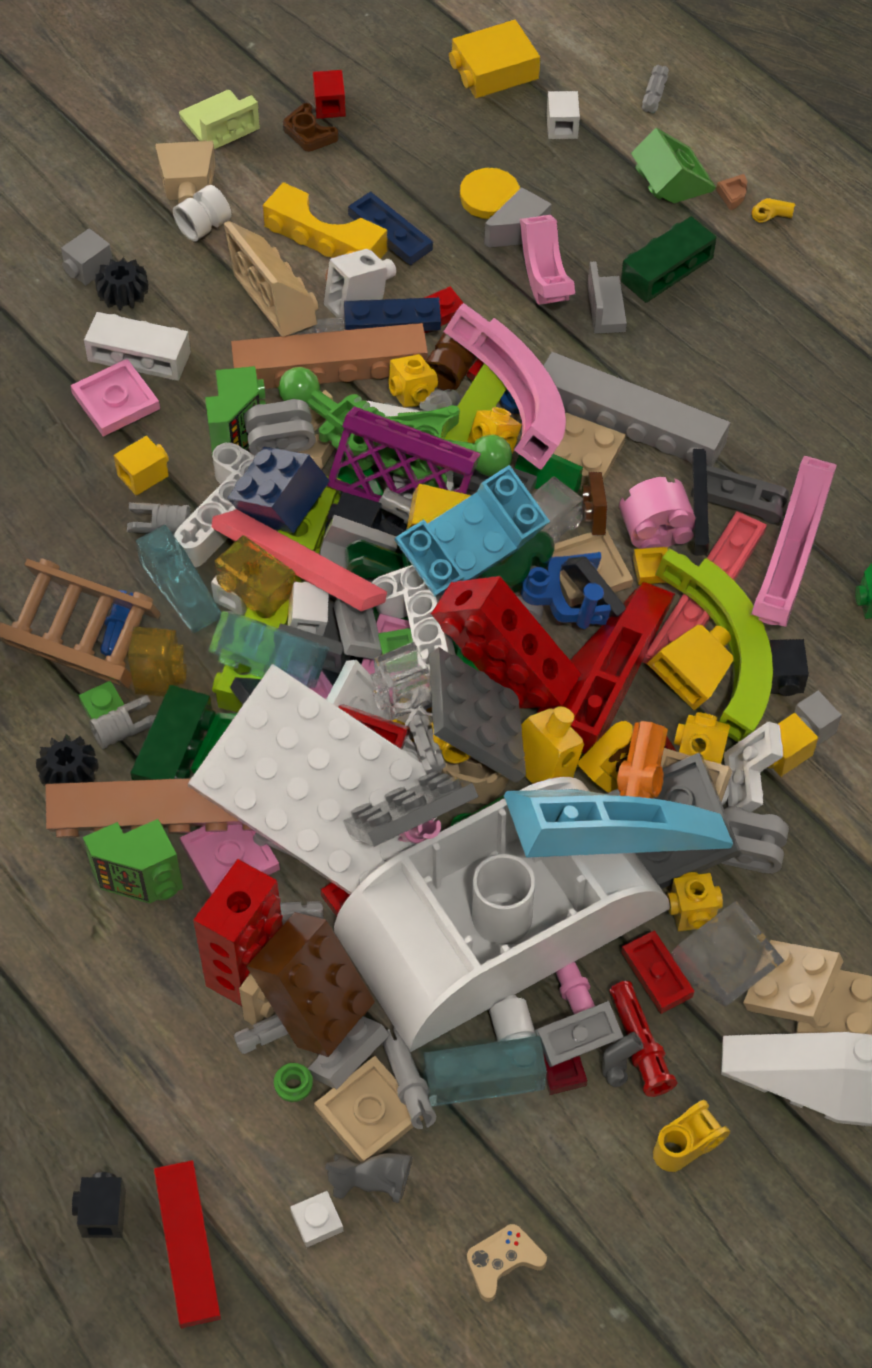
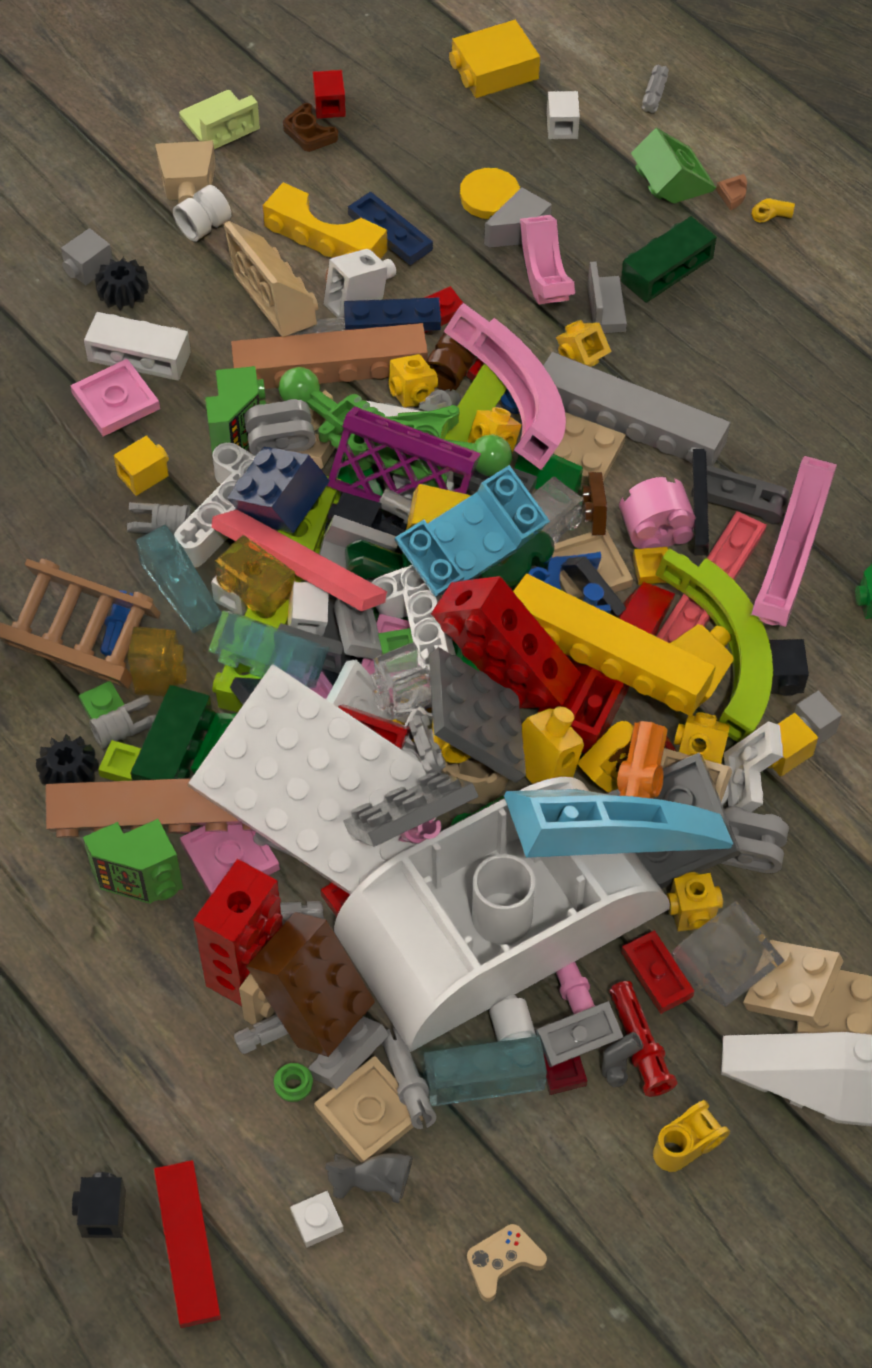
none -> lime plate [98,740,141,781]
none -> yellow brick [513,573,716,716]
none -> yellow brick [556,320,611,367]

